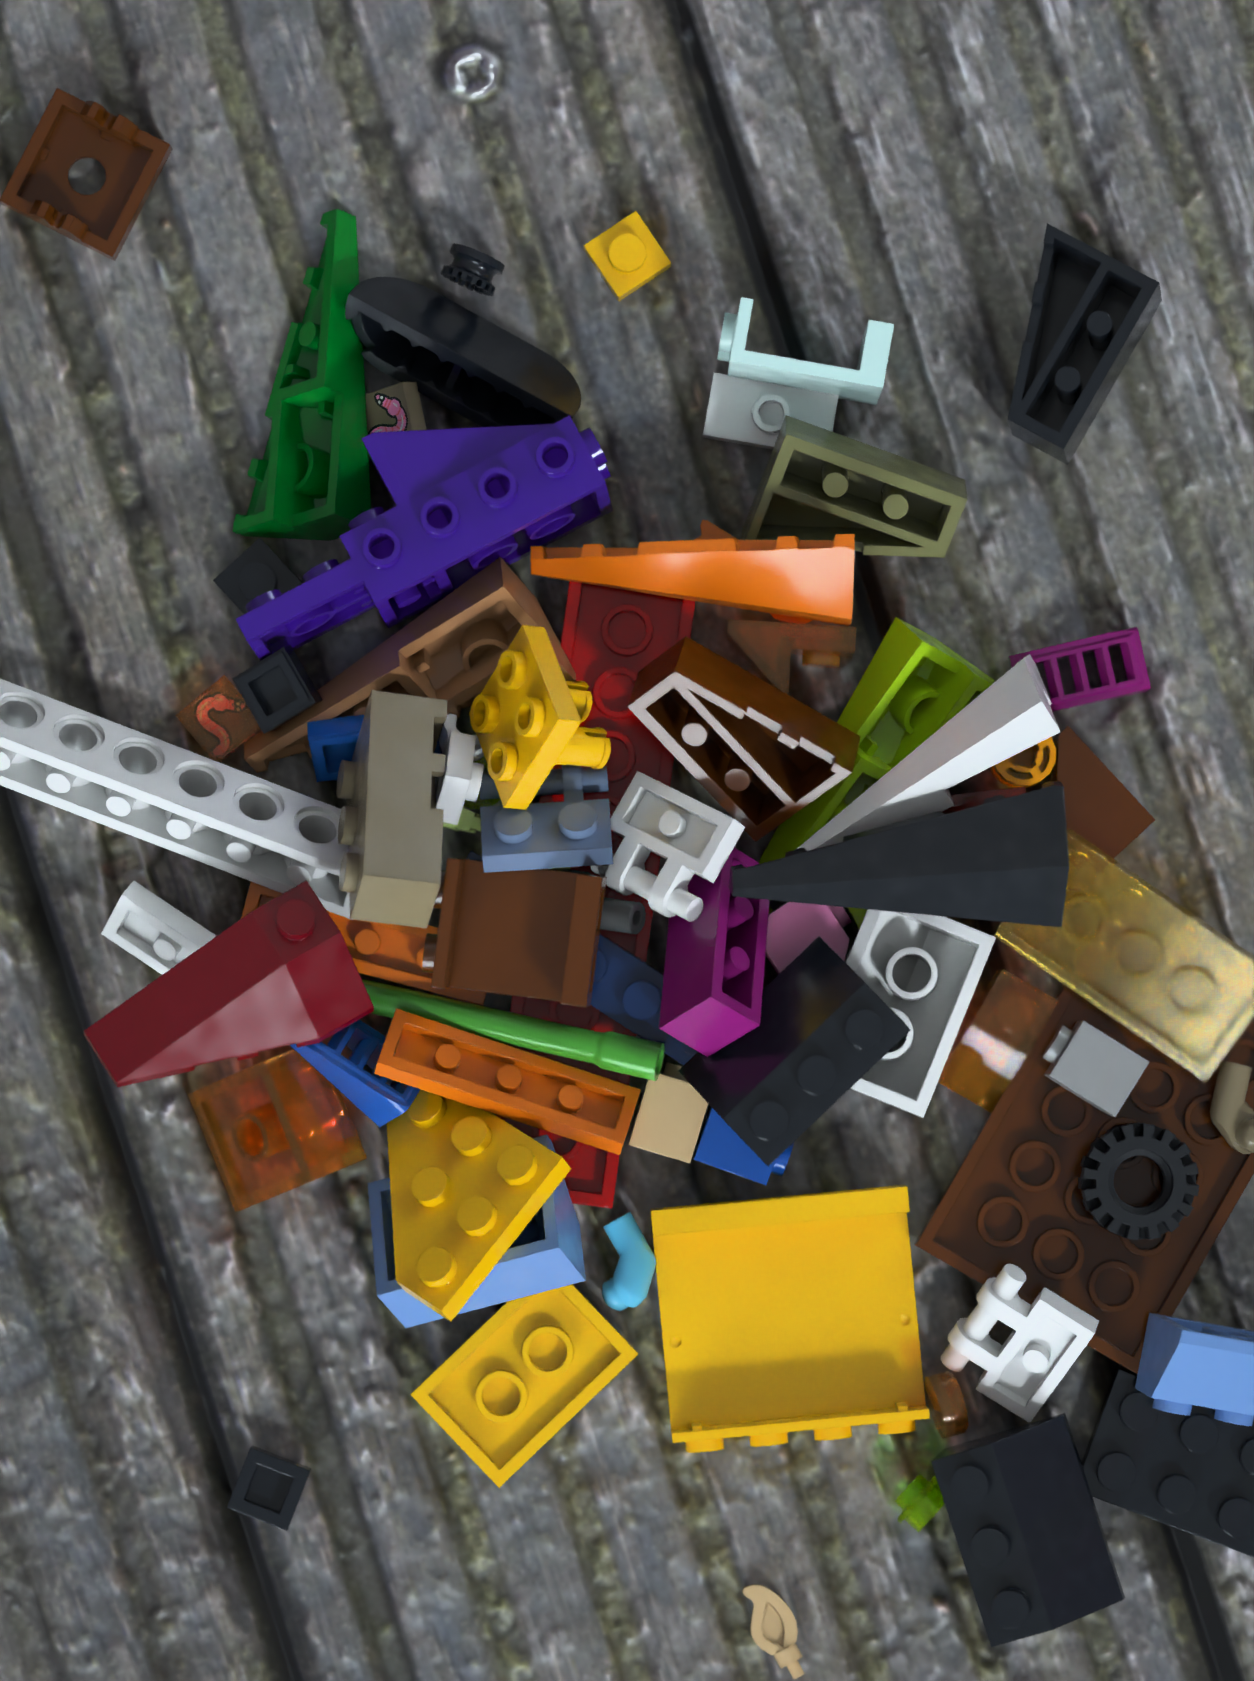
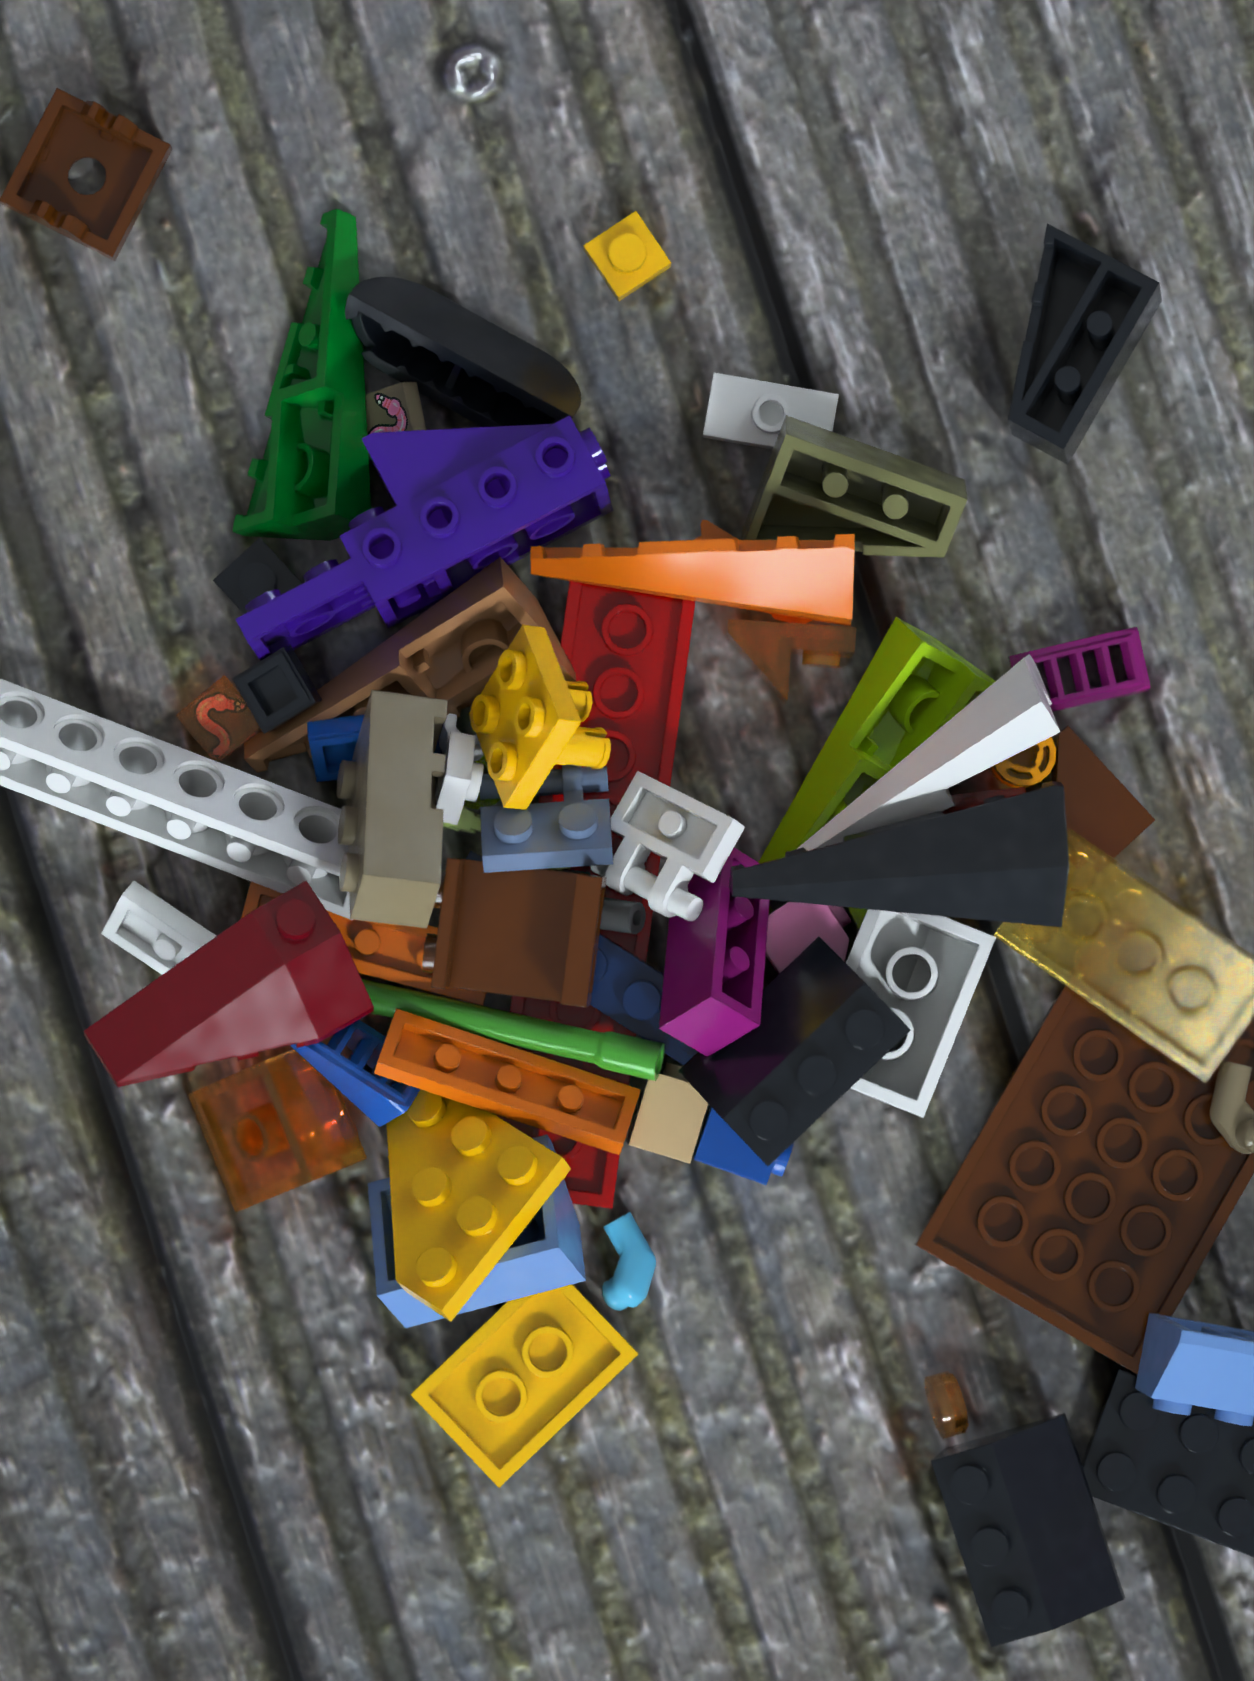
black plate [227,1445,312,1531] -> none
black bush [441,244,505,296] -> none
reddish brown wedge [627,636,861,842] -> none
yellow panel [650,1185,930,1453] -> none
light aqua panel [717,297,894,405] -> none
tan piece [742,1584,805,1680] -> none
clear neon green plate [894,1474,945,1533] -> none
clear orange slope [938,969,1059,1112] -> none
white plate [941,1264,1099,1423] -> none
light grey brick [1042,1020,1149,1117] -> none
black tyre [1078,1123,1200,1240] -> none

